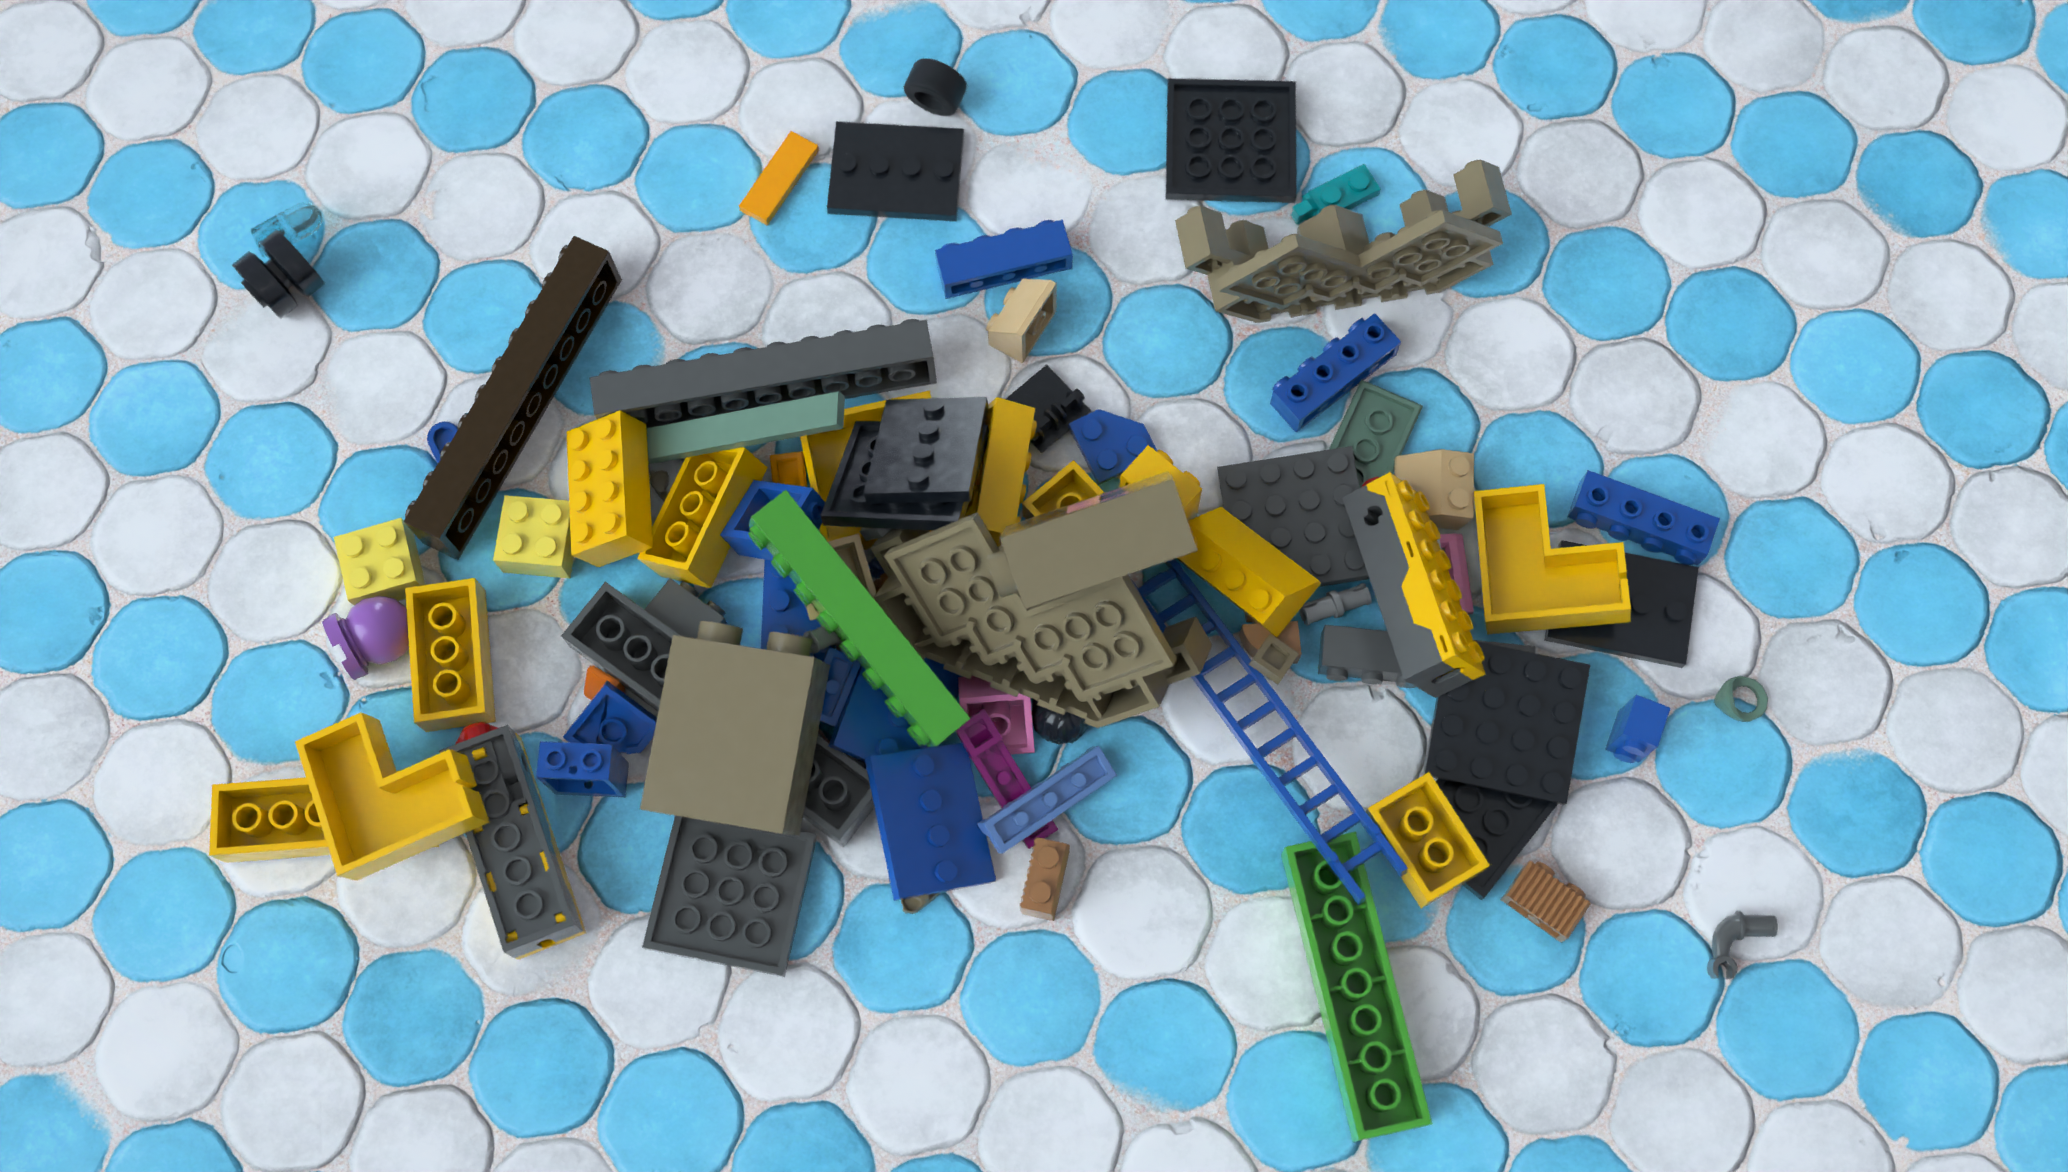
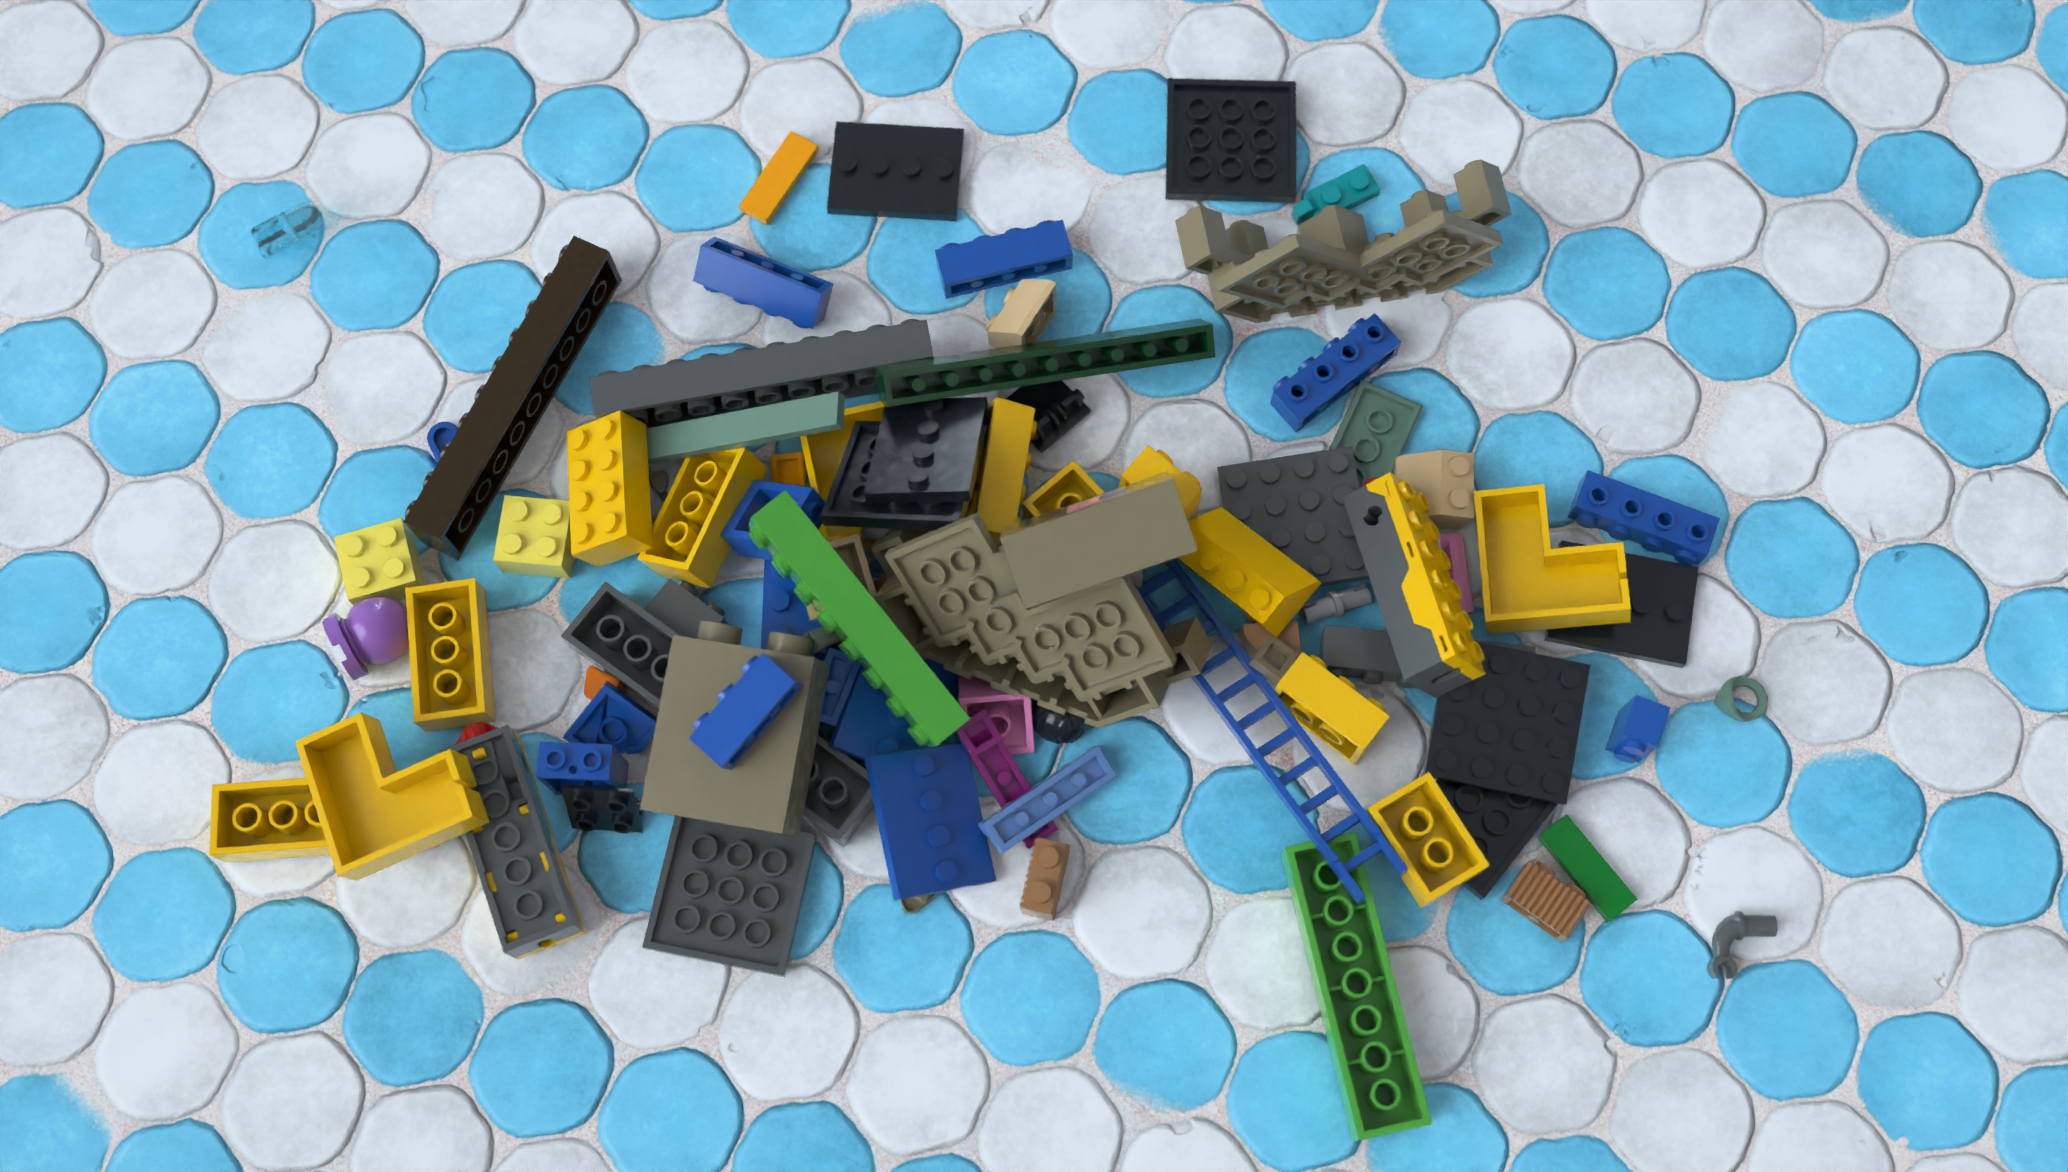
black wheel [232,229,325,319] -> none
black tyre [904,58,967,116] -> none
blue plate [1068,409,1157,485] -> none
none -> black hinge [561,785,644,834]
none -> blue brick [689,653,804,770]
none -> blue brick [693,236,833,329]
none -> dark green brick [875,319,1215,407]
none -> yellow brick [1274,652,1390,765]
none -> green tile [1537,814,1638,923]

